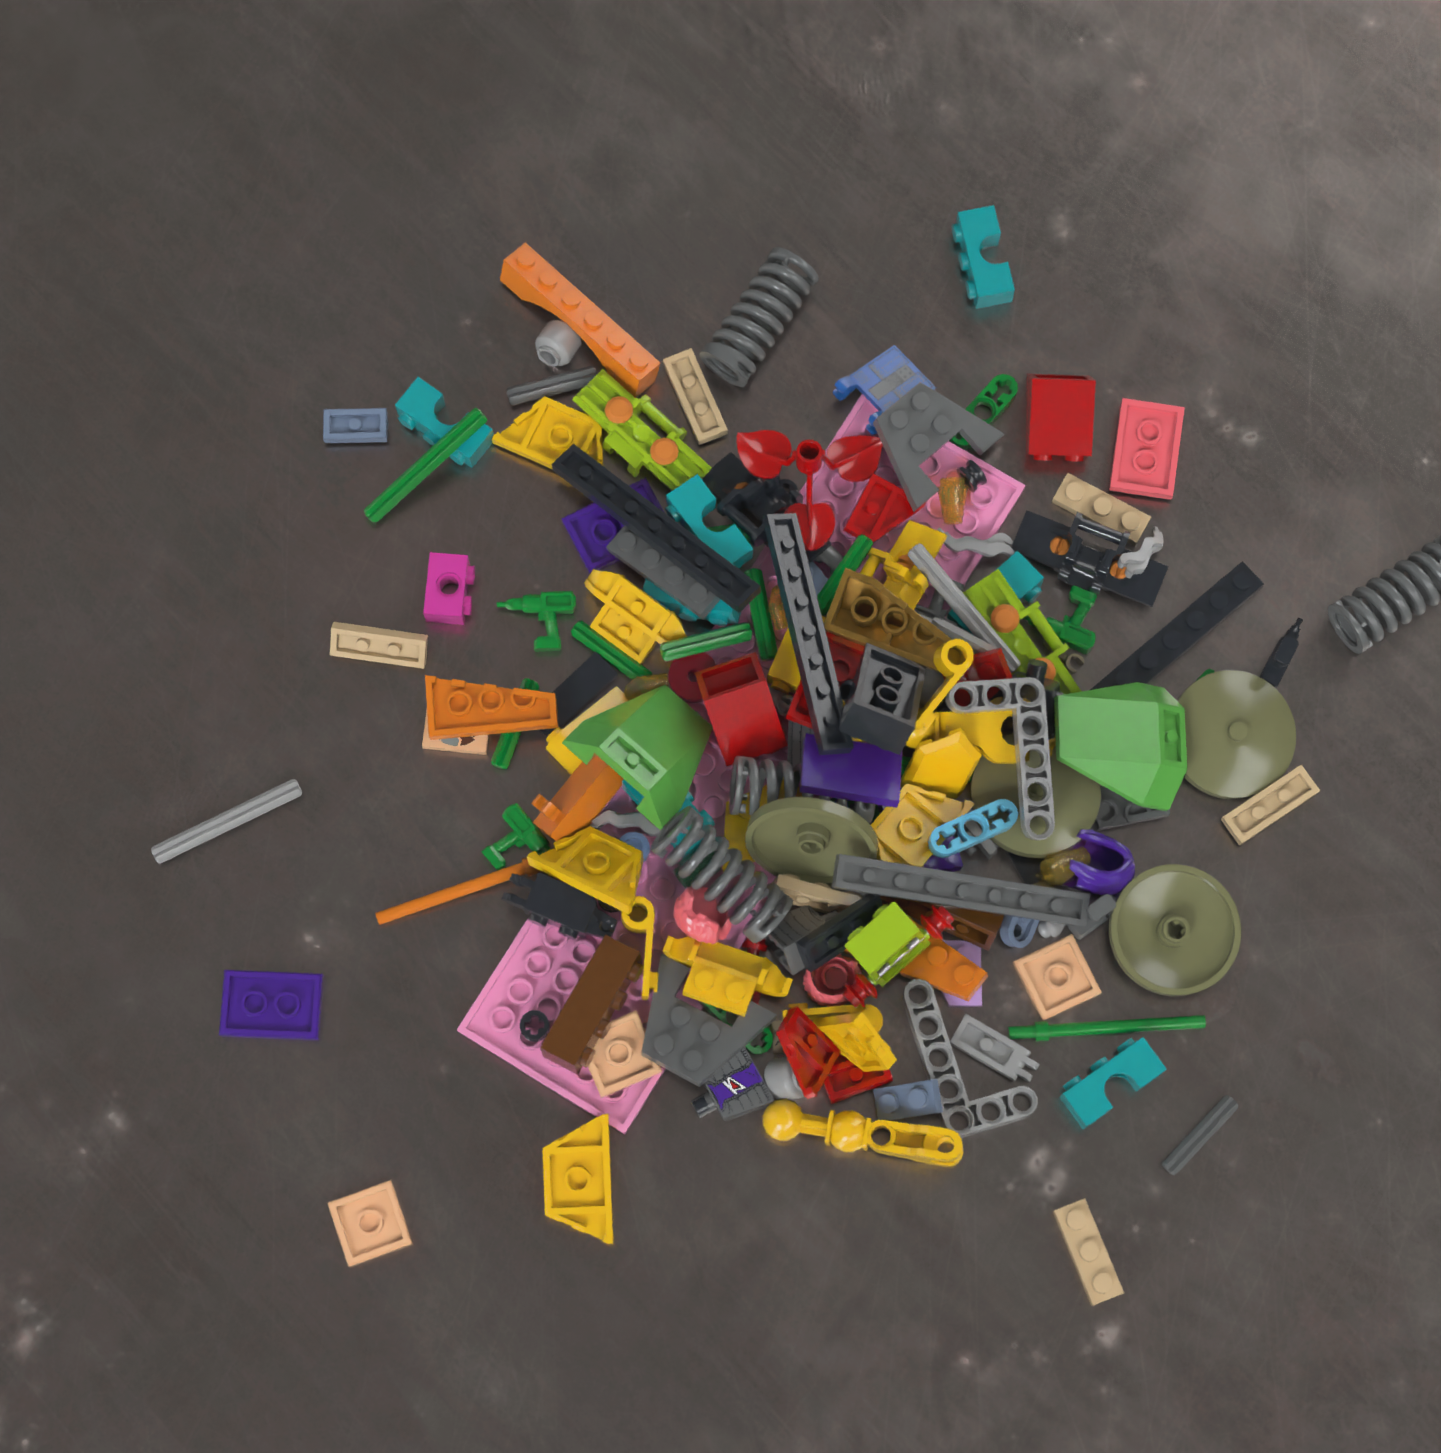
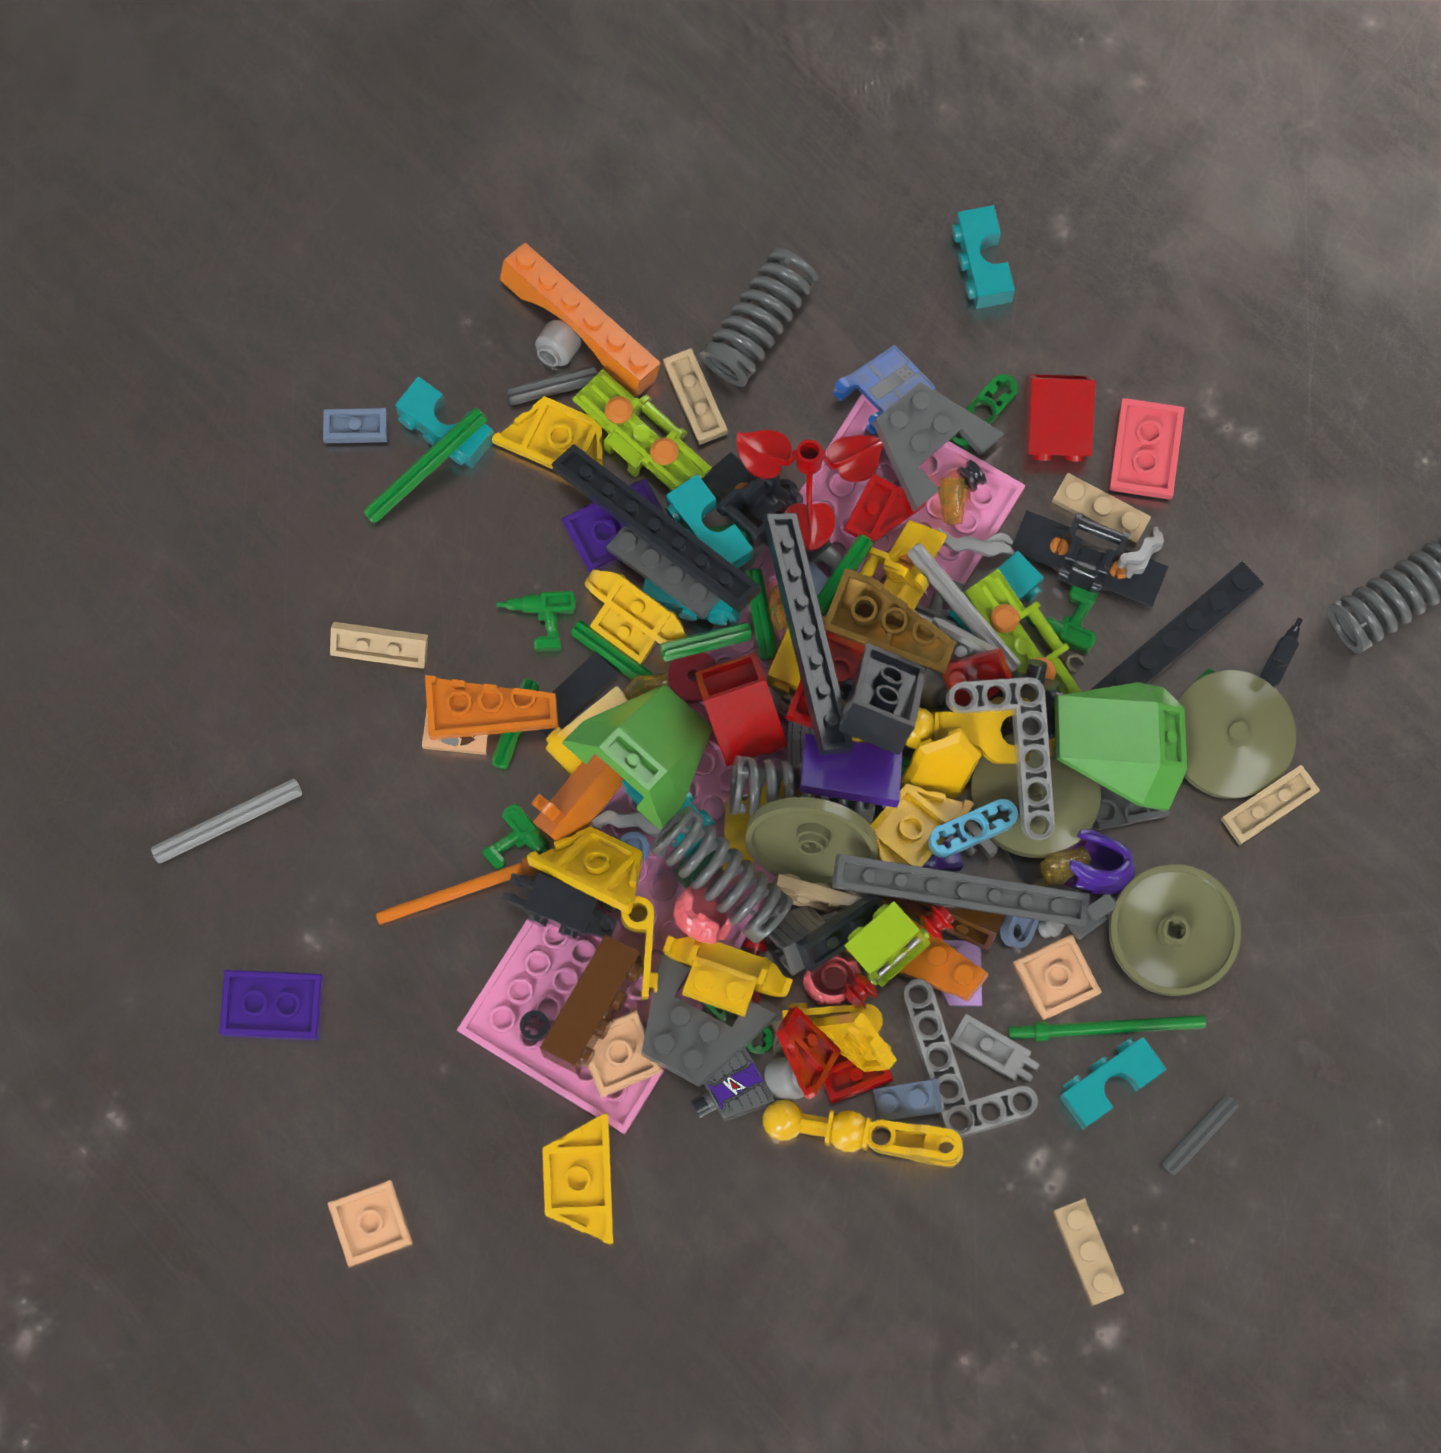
dark pink brick [423,552,475,625] -> none
yellow door [913,639,974,731] -> none

